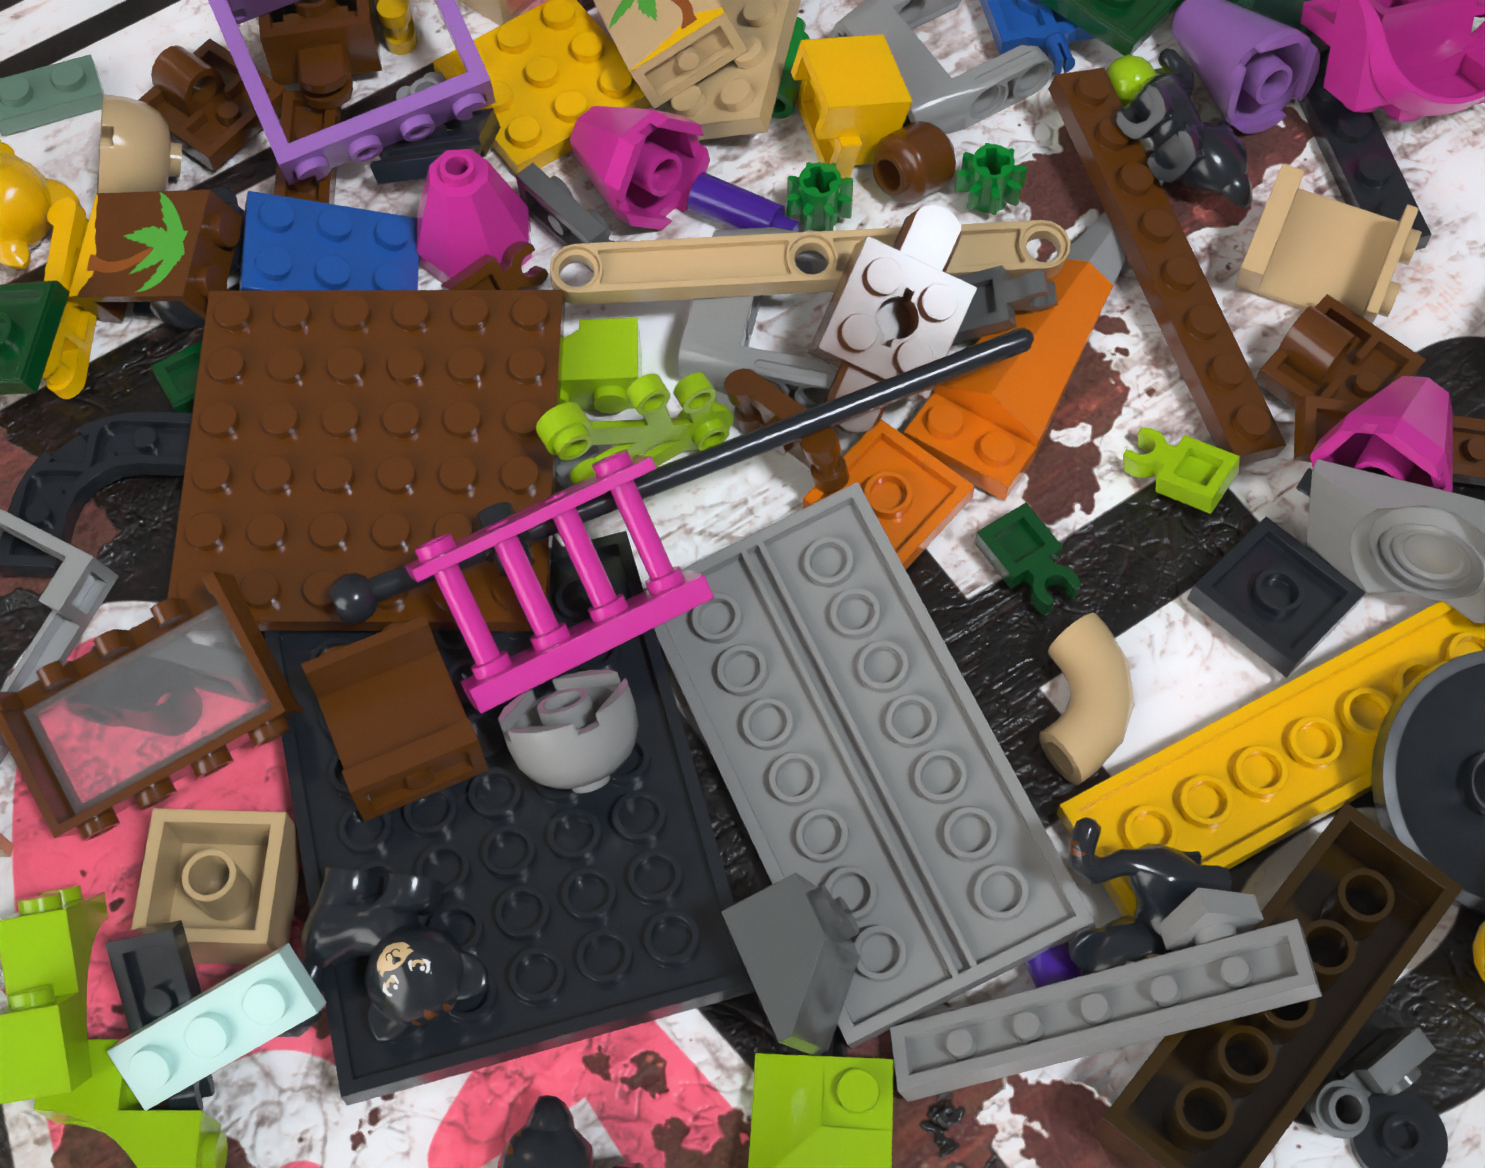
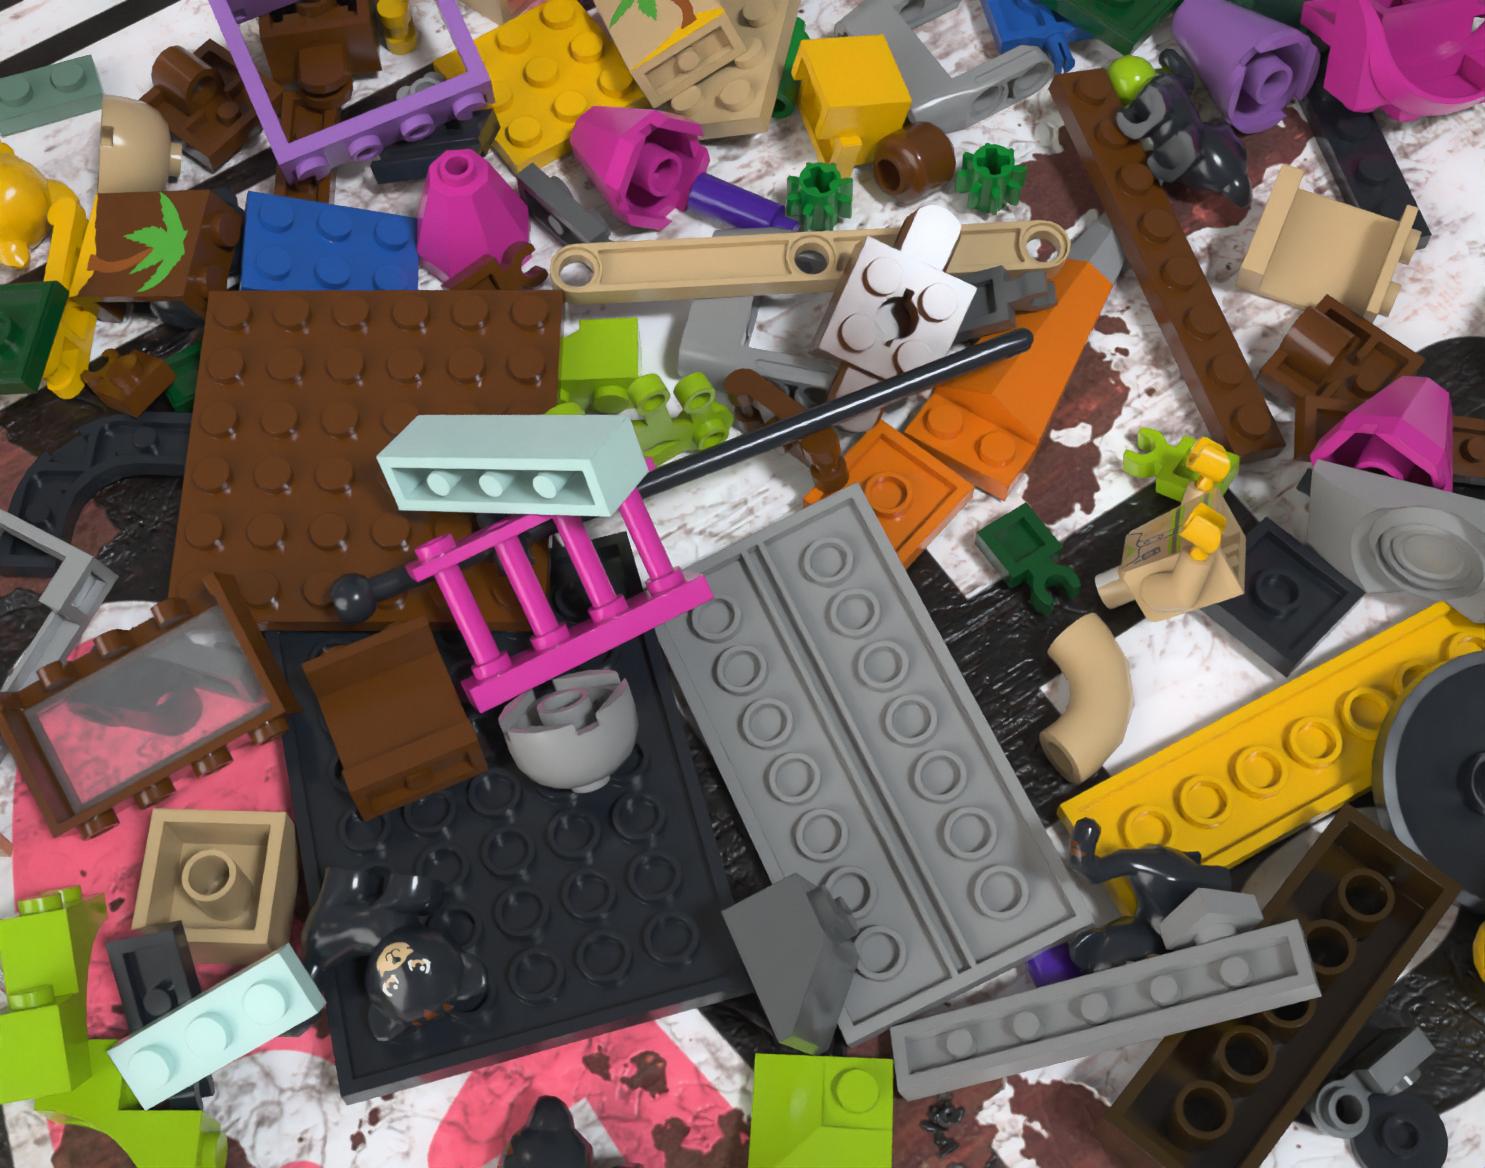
none -> reddish brown plate [80,348,178,418]
none -> light aqua brick [376,415,649,517]
none -> tan torso [1095,436,1246,623]

